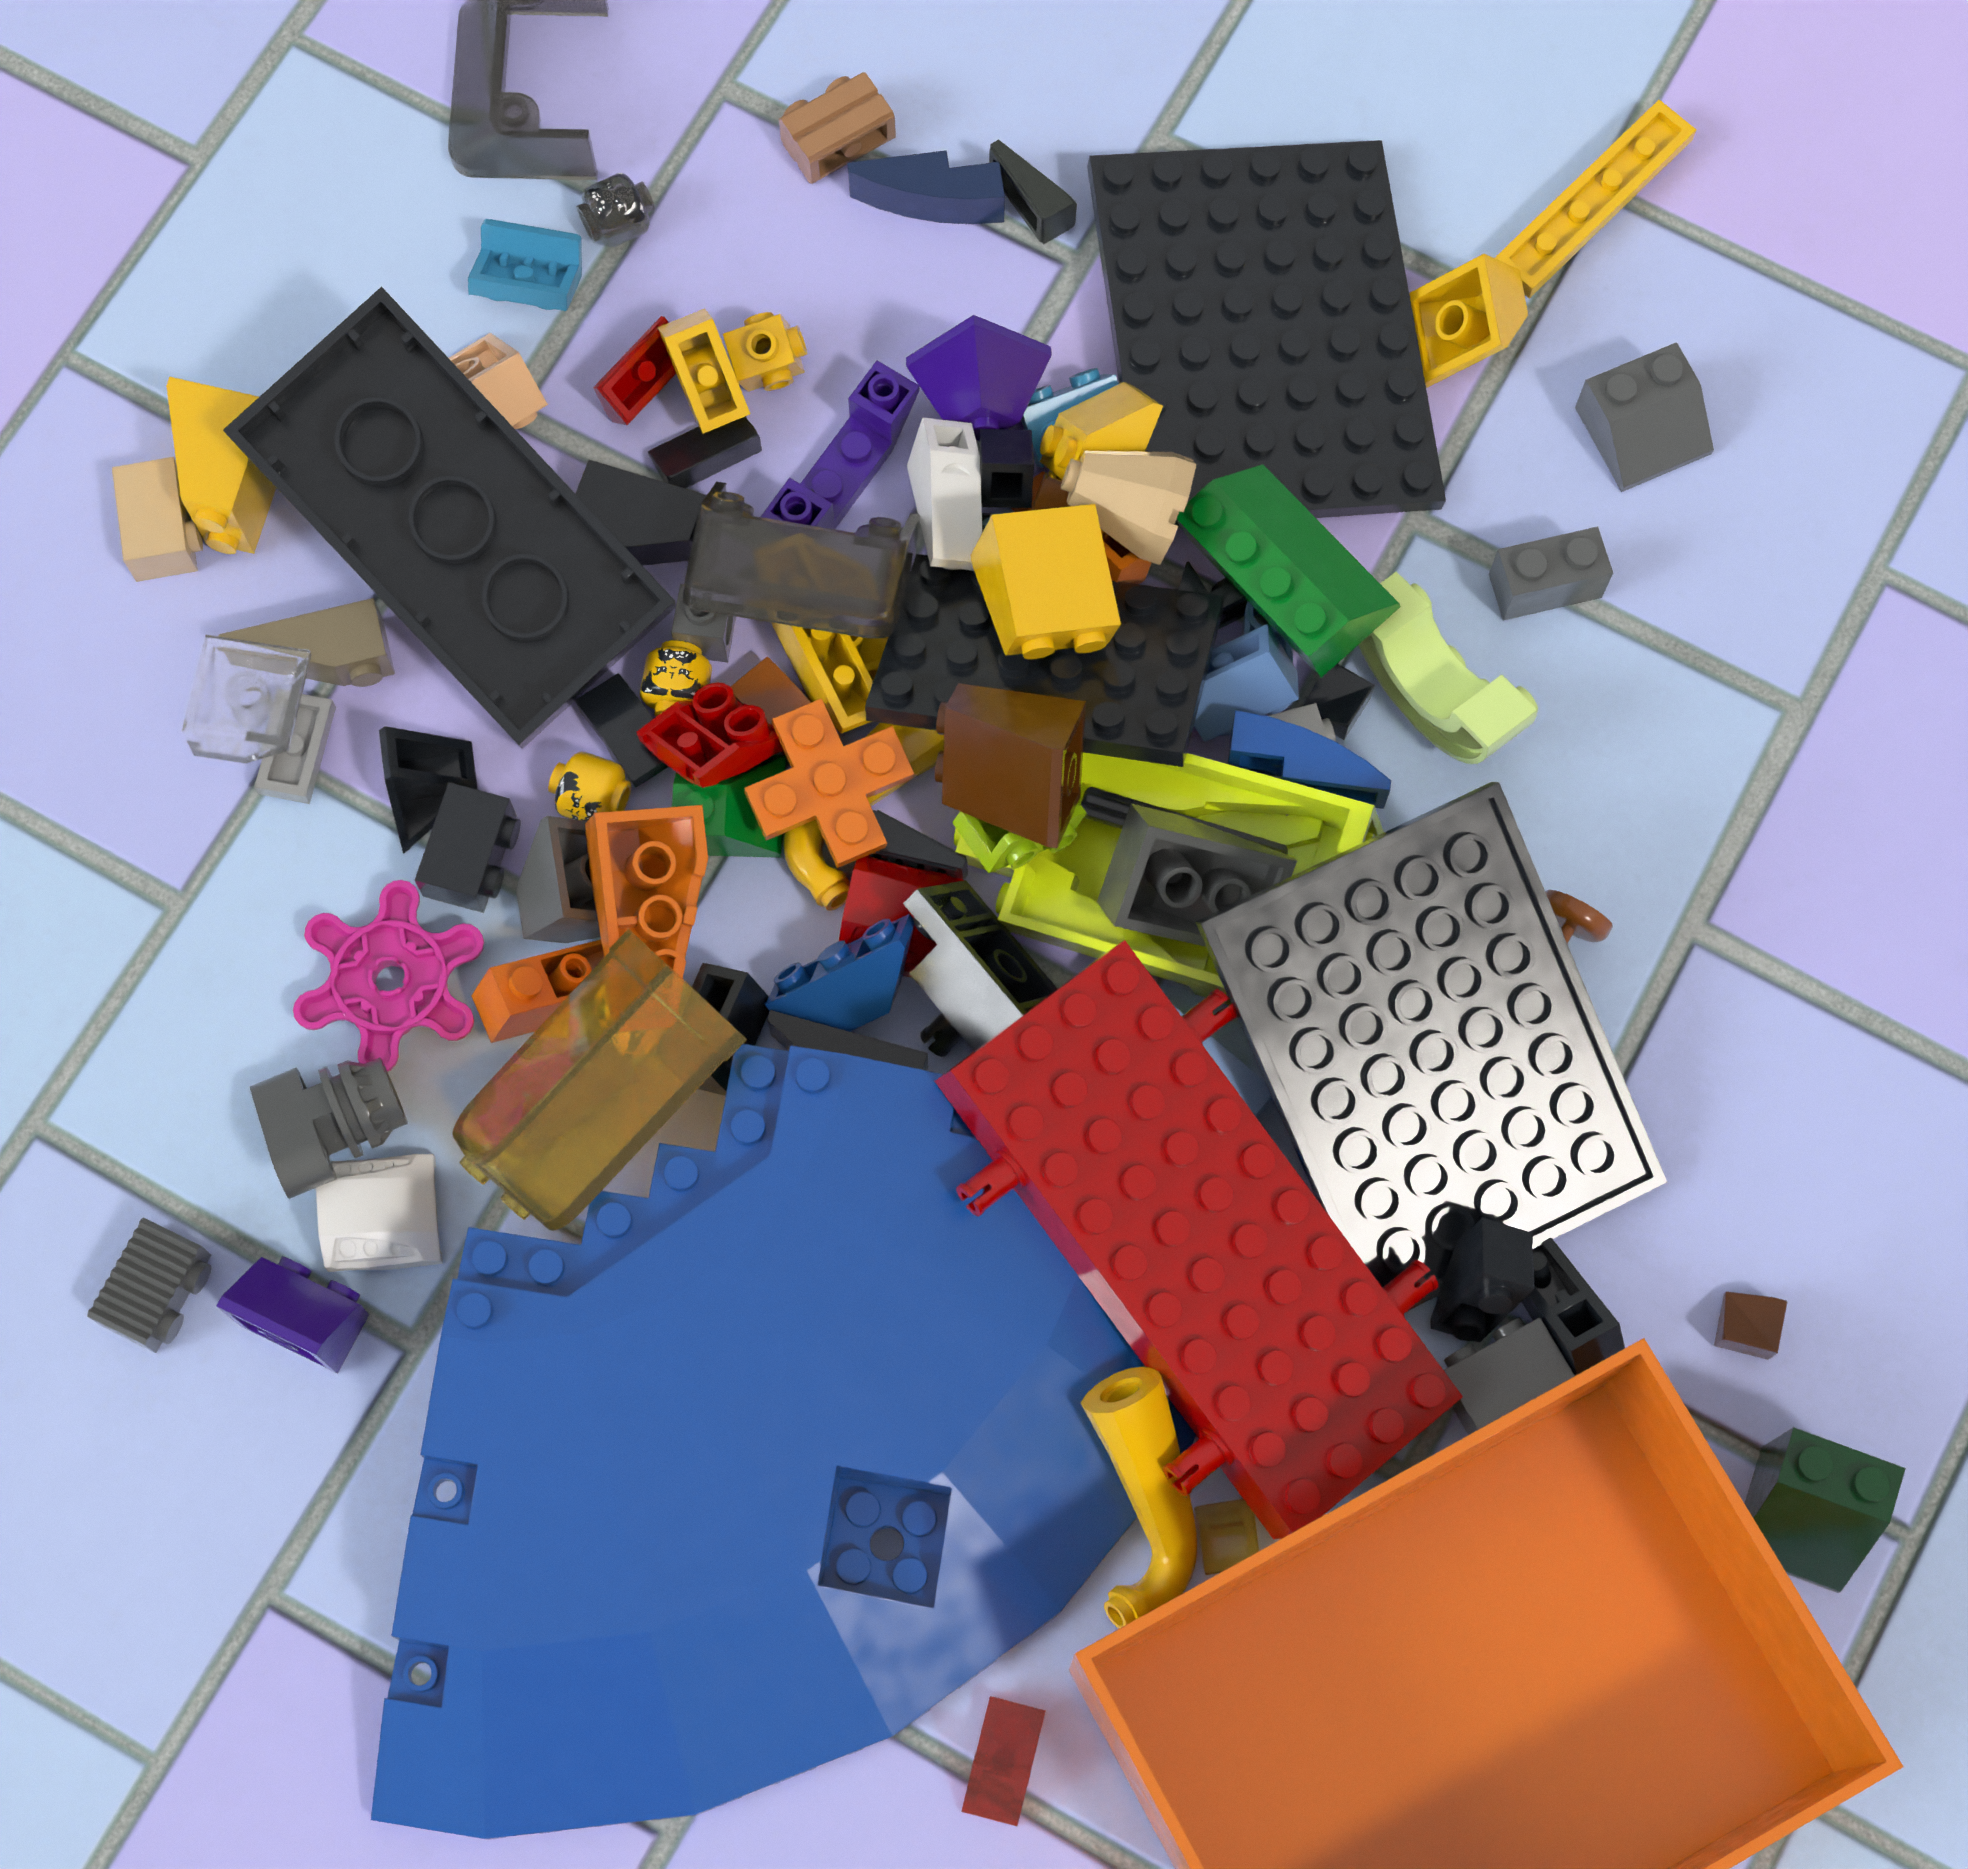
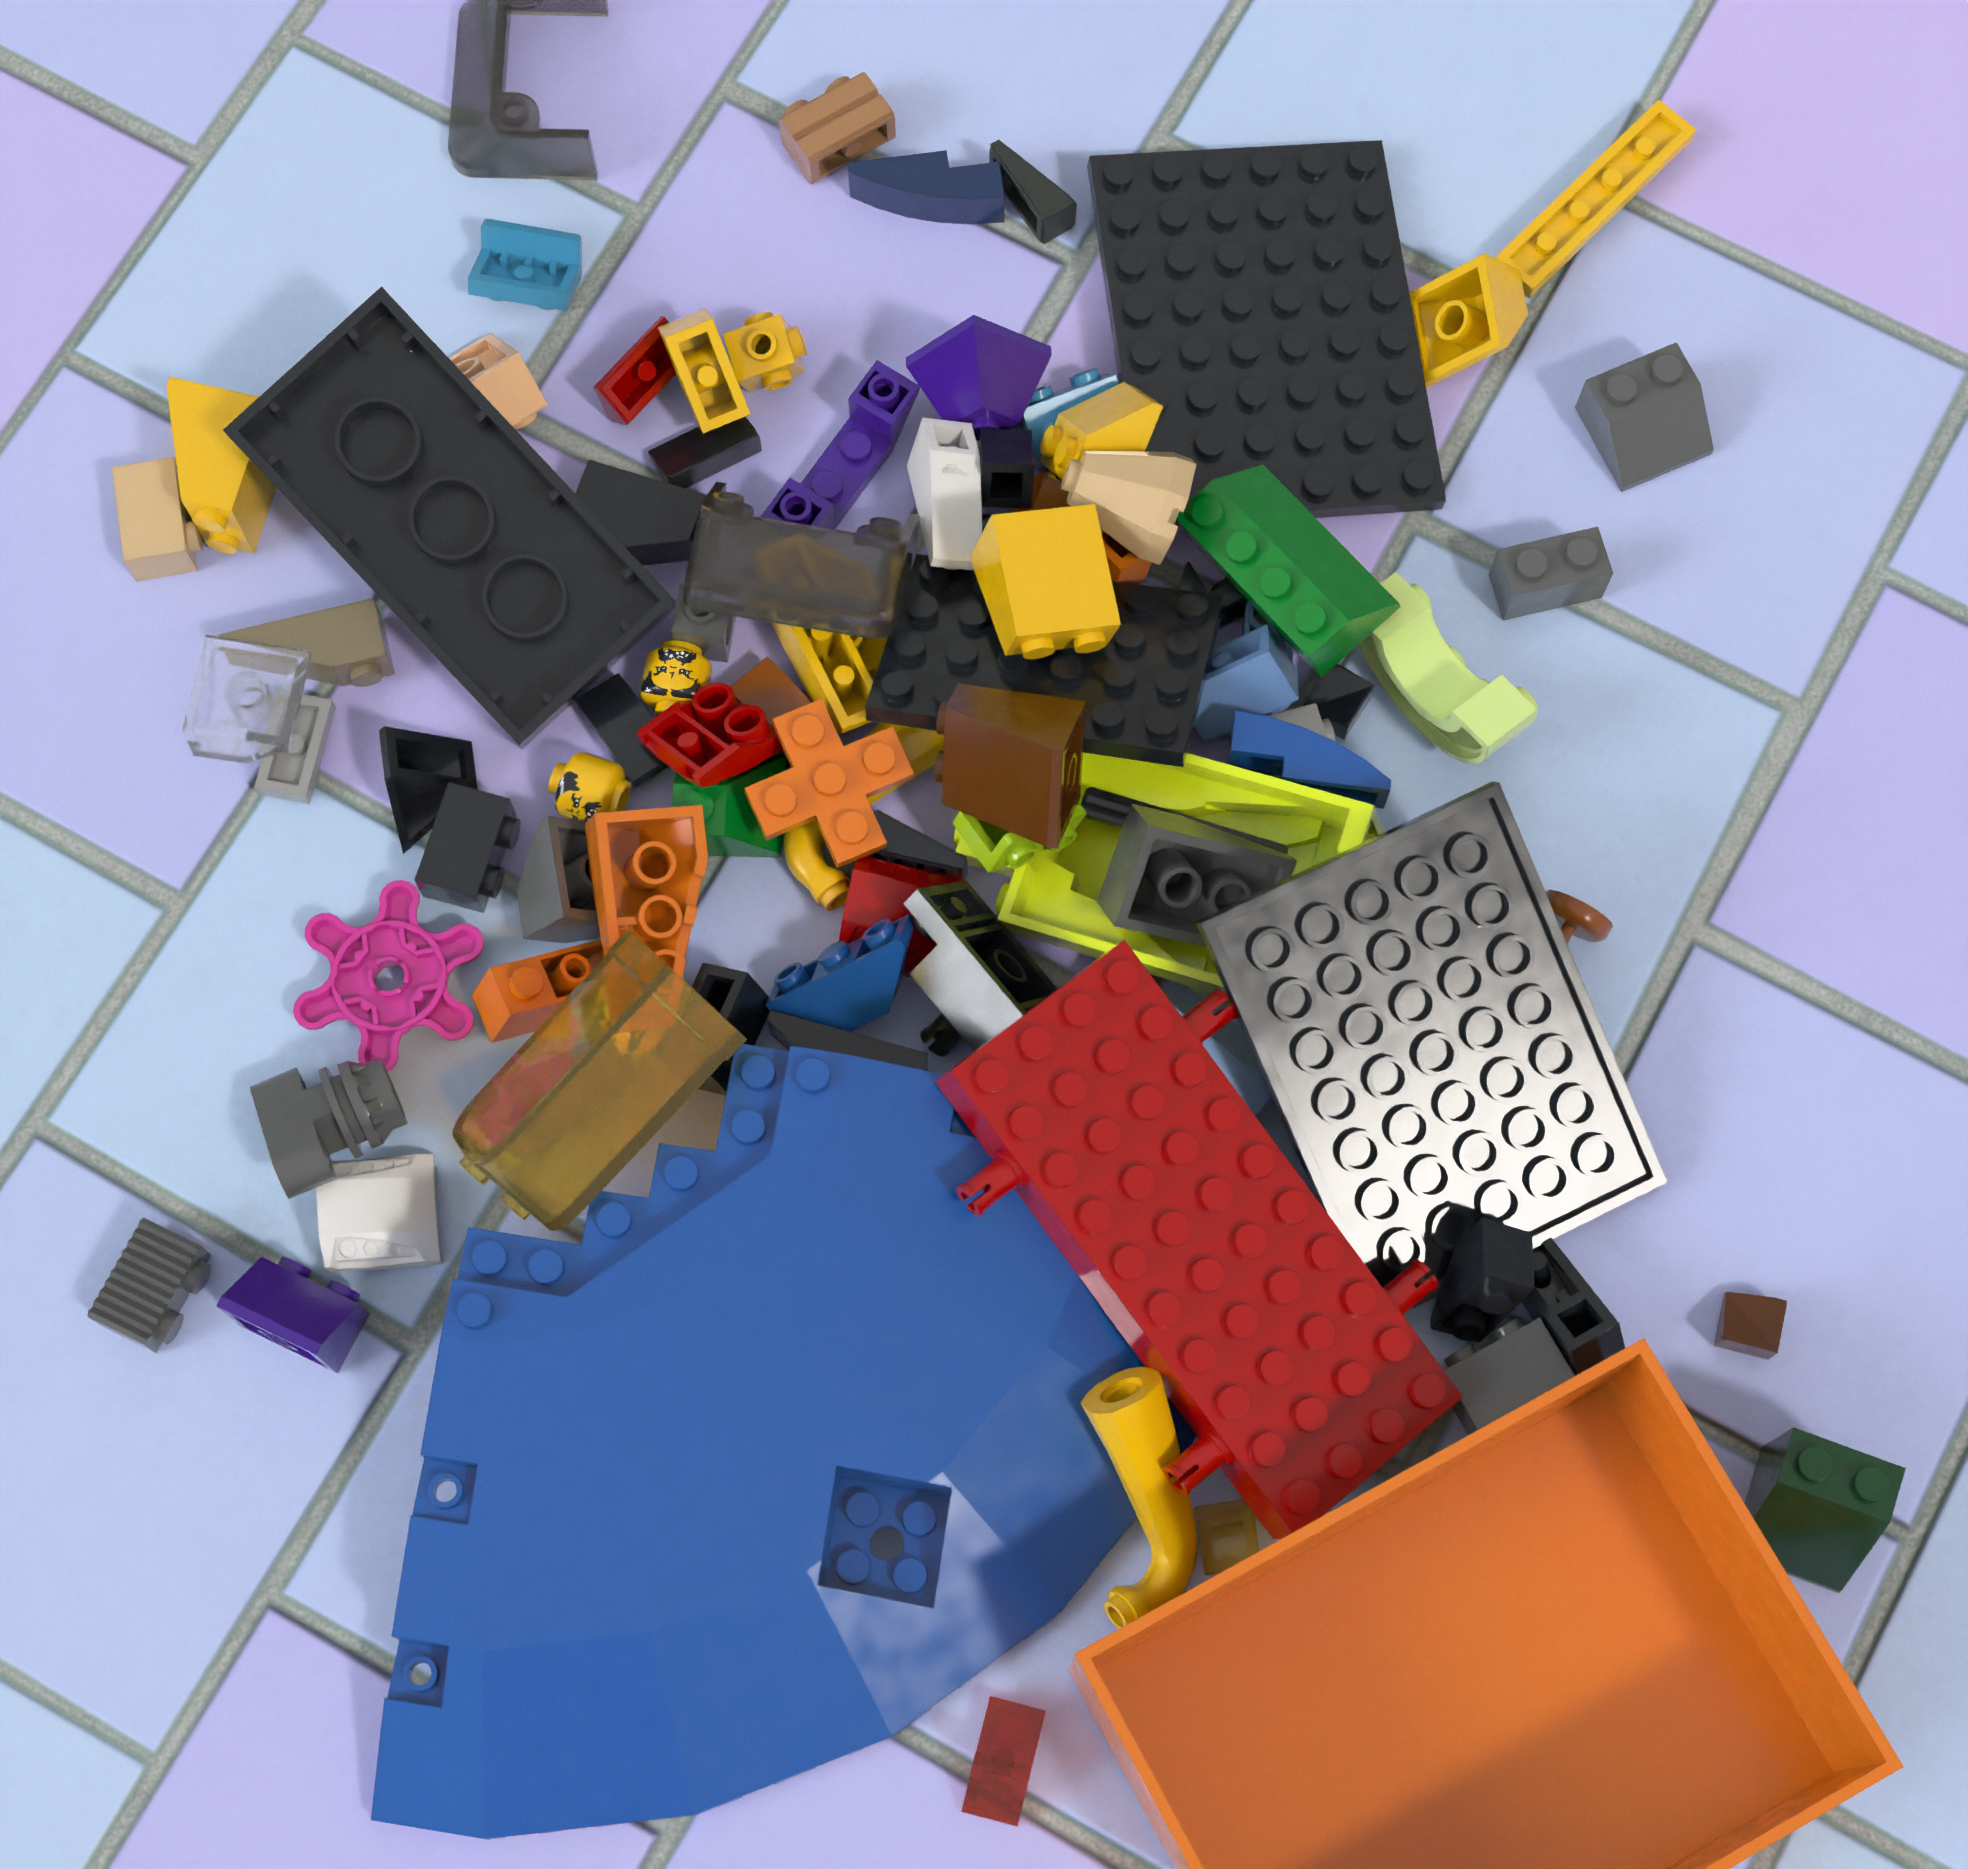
clear smoke head [576,173,655,248] -> none

